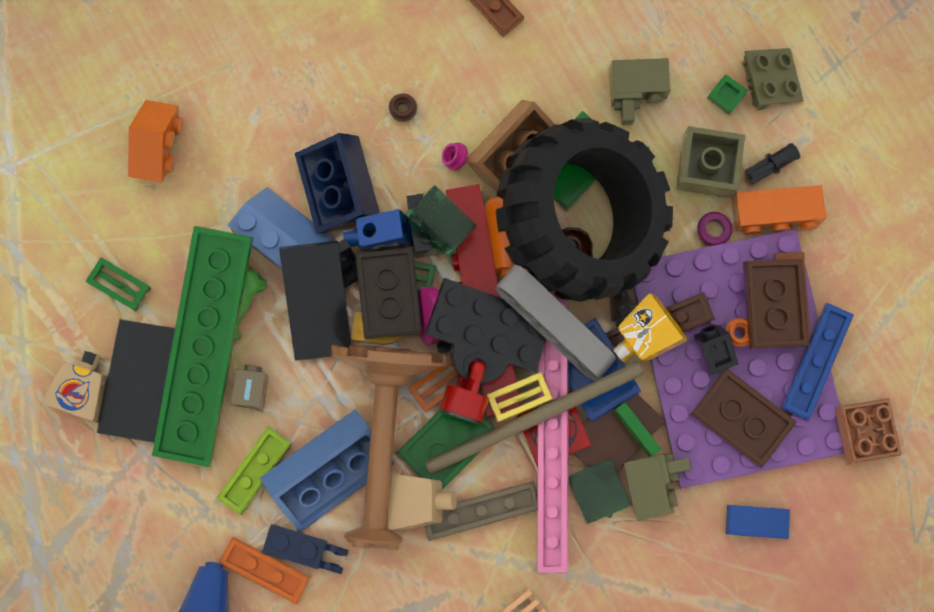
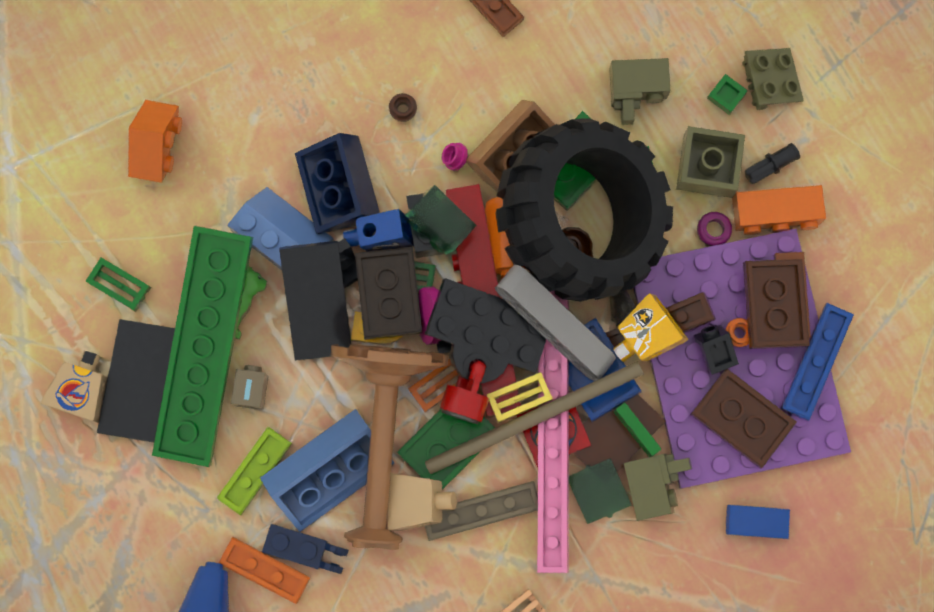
nougat tile [835,398,902,465] -> none

